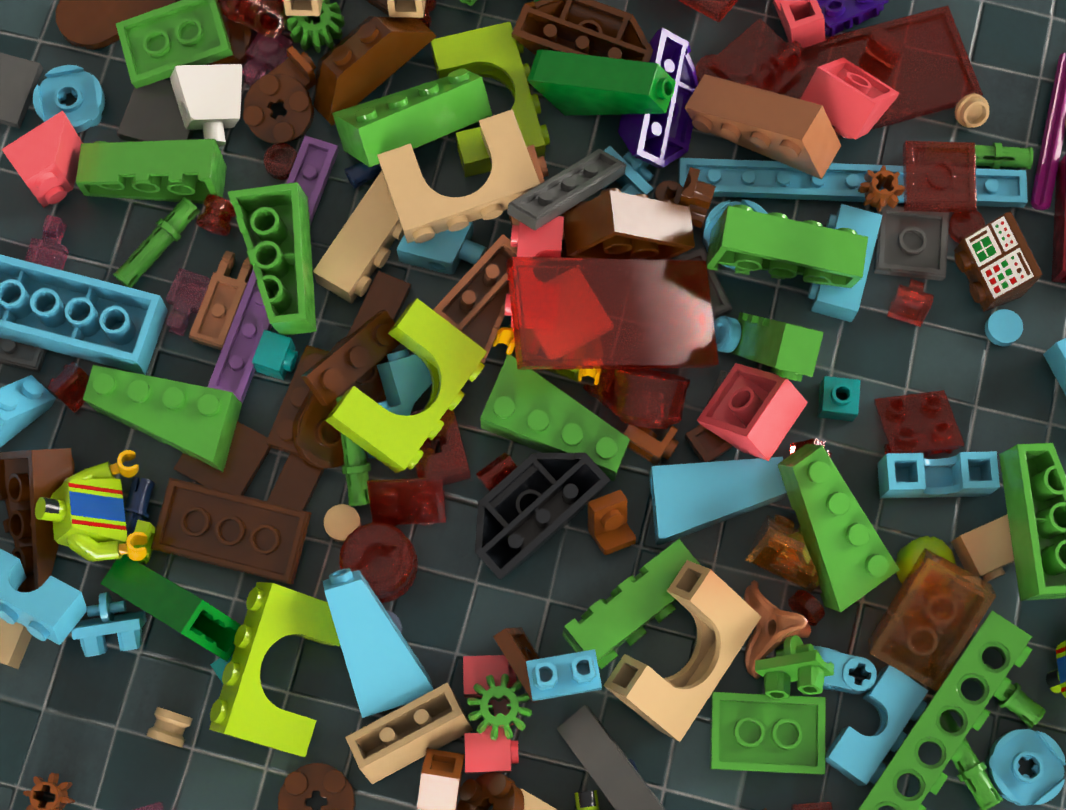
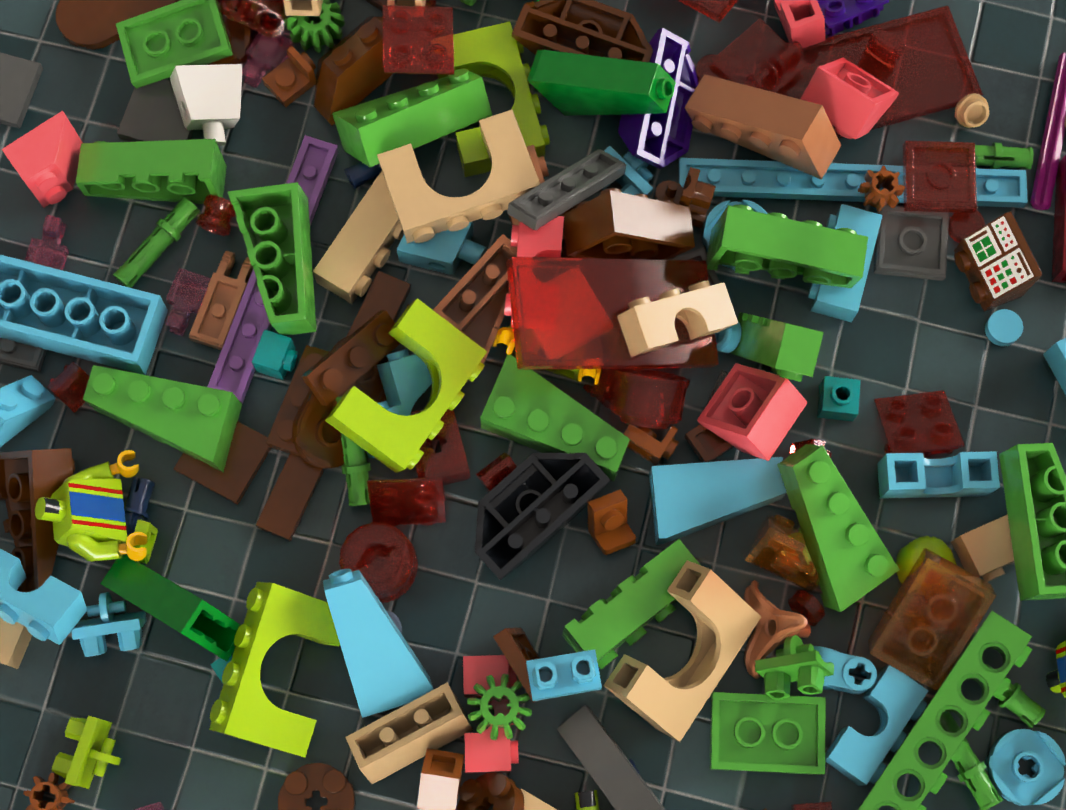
medium azure plate [33,65,105,133] -> none
tan wheel [146,707,193,748] -> none
reddish brown tile [151,478,312,584] -> none
reddish brown plate [243,74,314,144] -> none
clear red tile [263,143,297,180] -> none
tan tile [324,504,361,542] -> none
clear red tile [887,279,934,327] -> none
none -> lime hips [51,715,122,789]
none -> clear red hinge [382,5,454,75]
none -> tan arch [617,280,738,357]

